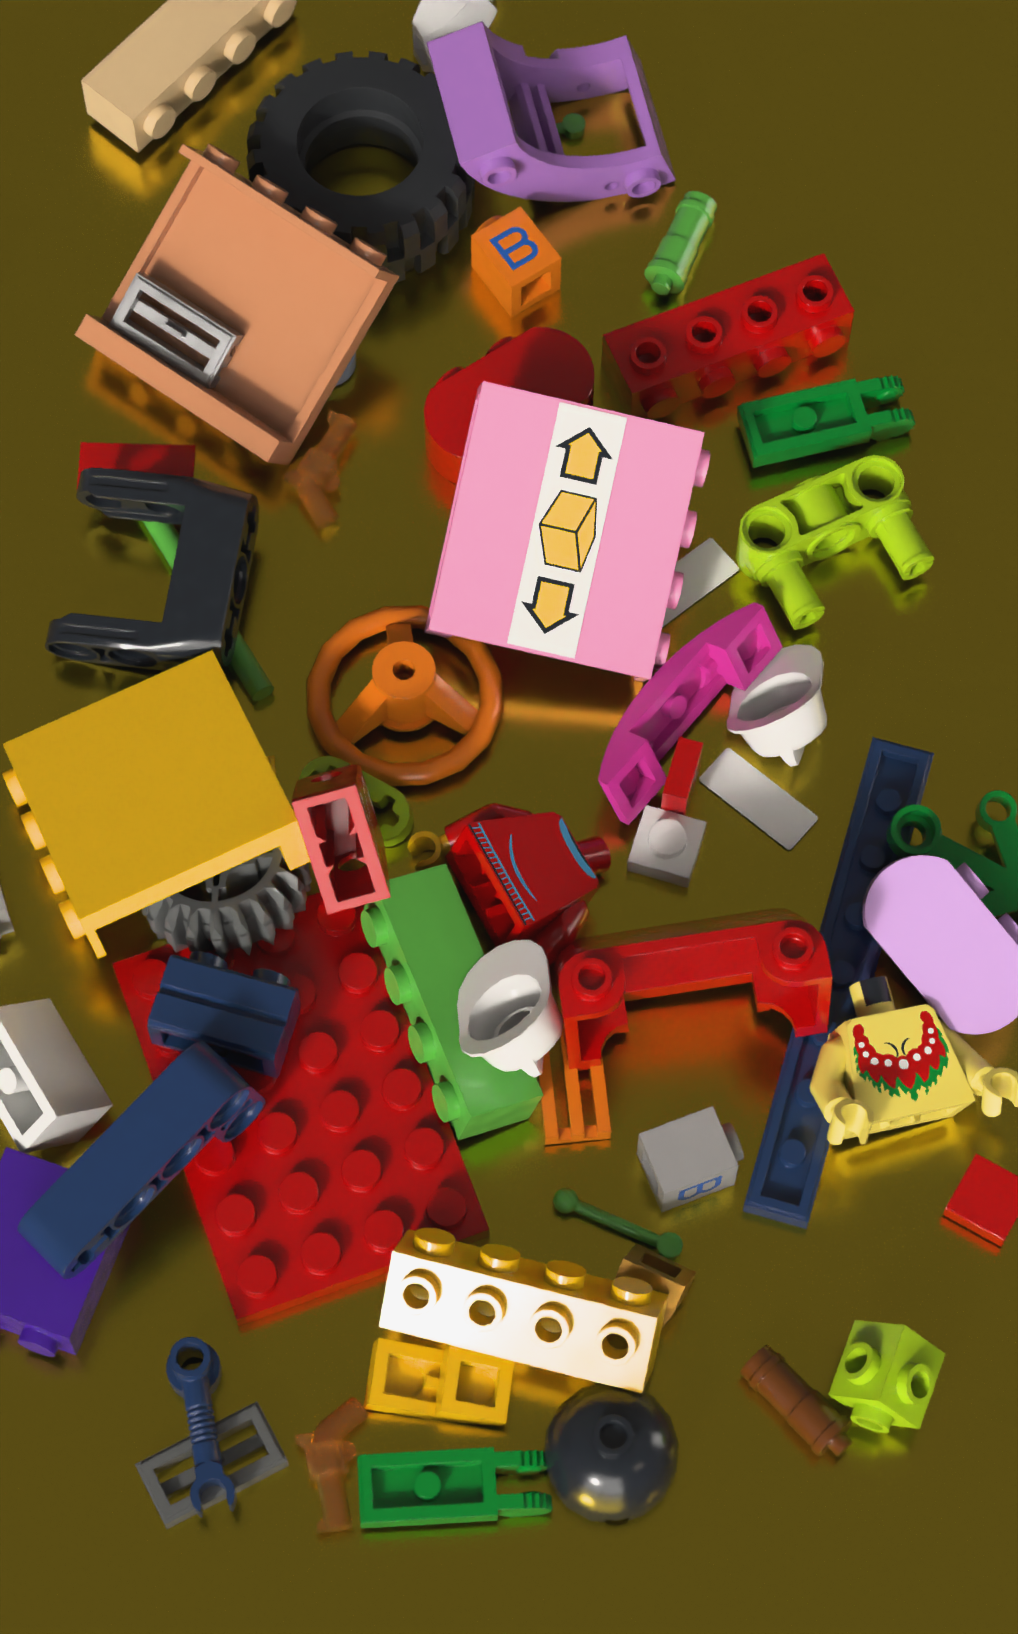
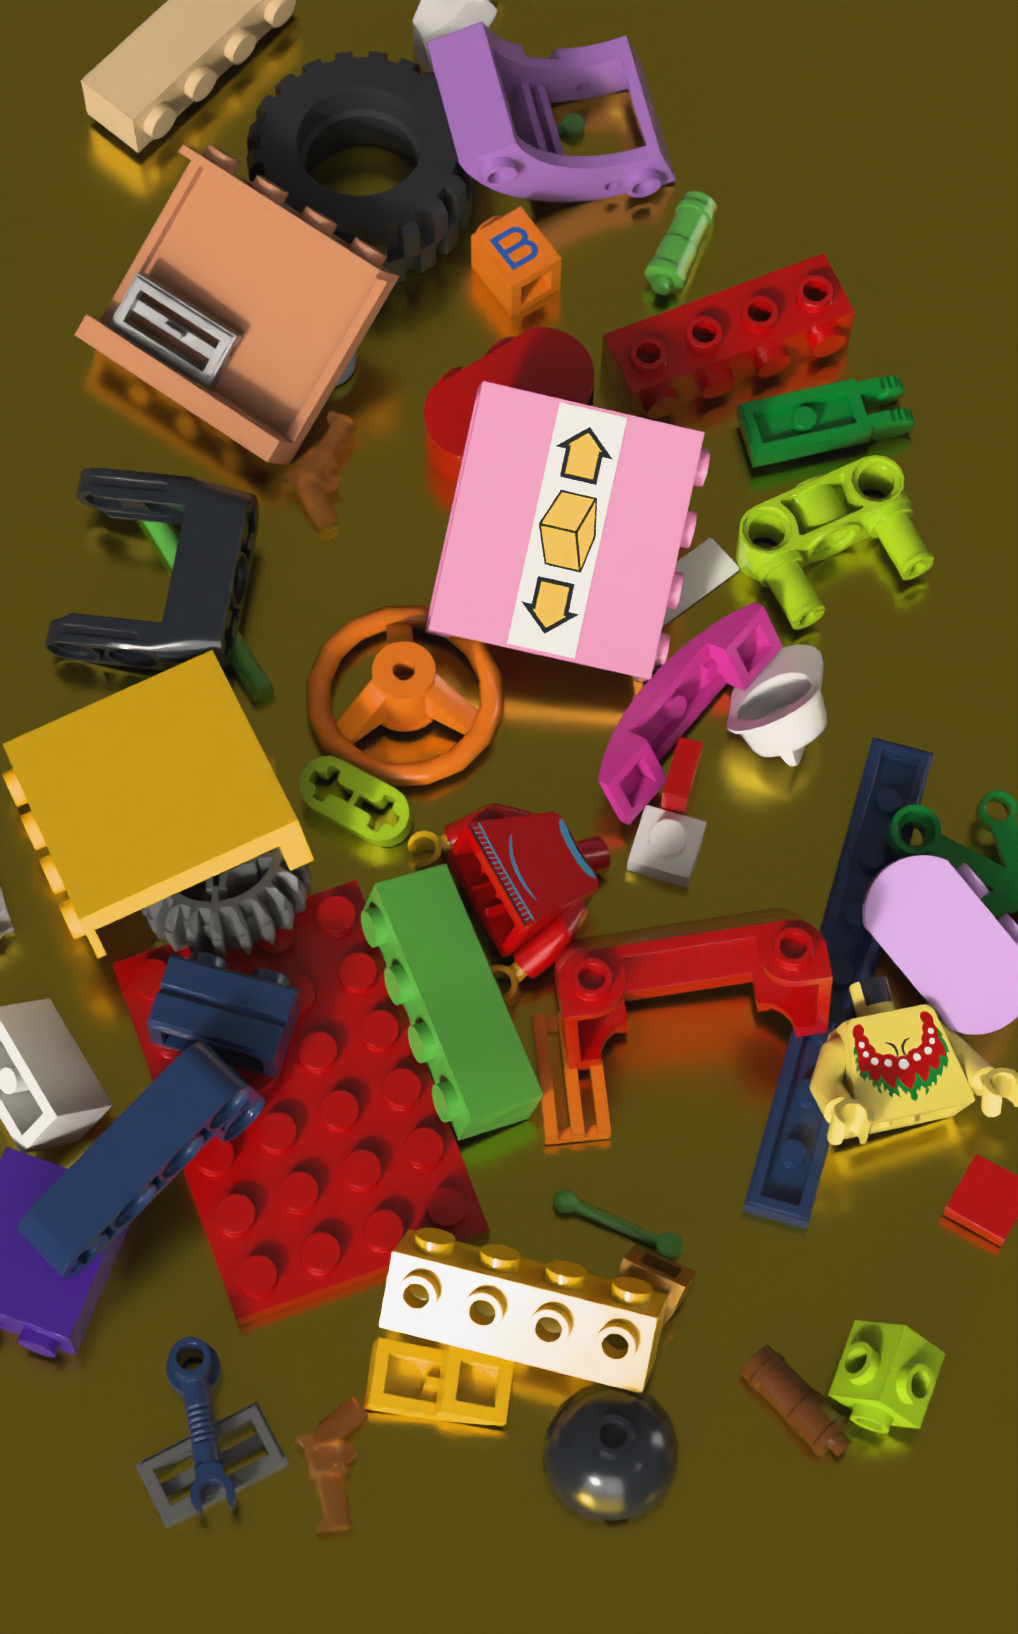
red sticker [77,442,196,489] -> none
red torso [291,764,391,915] -> none
green hinge [357,1447,553,1529] -> none
white piece [457,940,564,1078] -> none
light grey brick [637,1106,744,1212] -> none
white sticker [699,748,818,850] -> none

